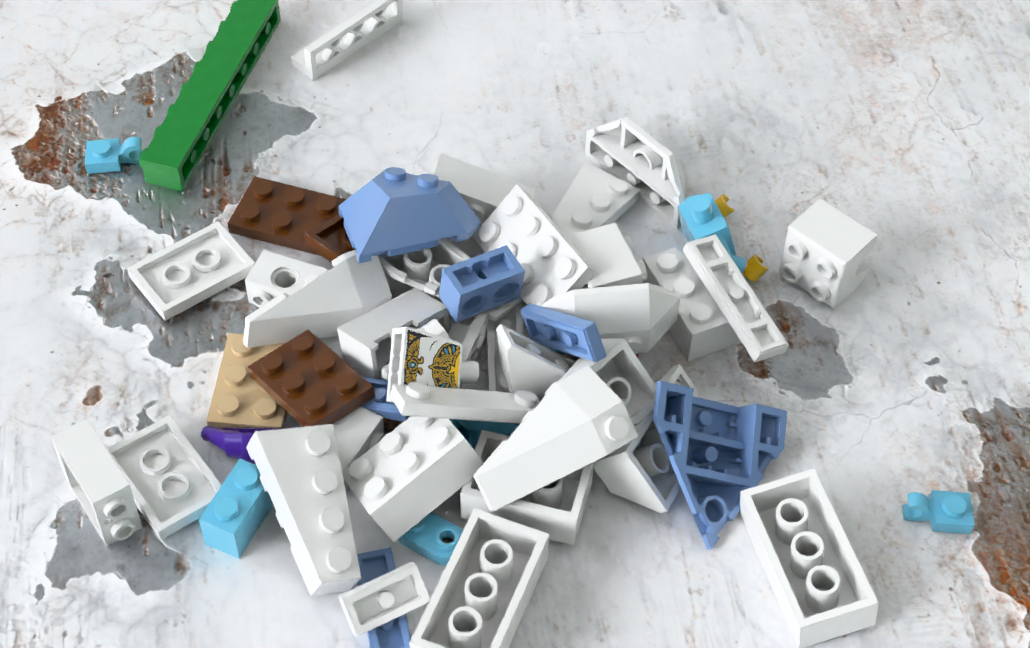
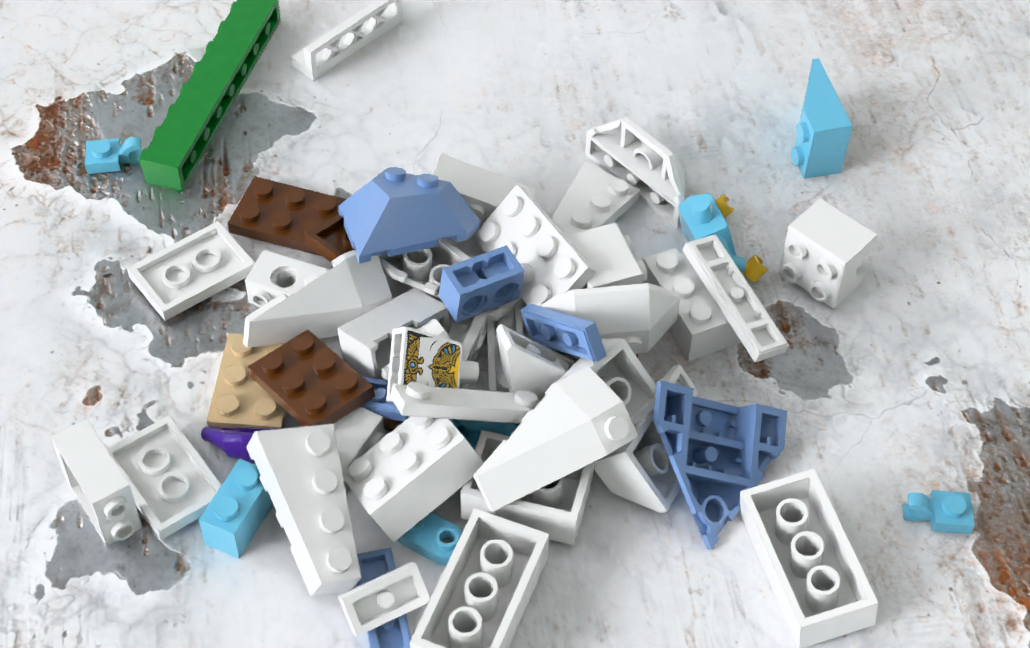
none -> medium azure slope [791,58,853,179]

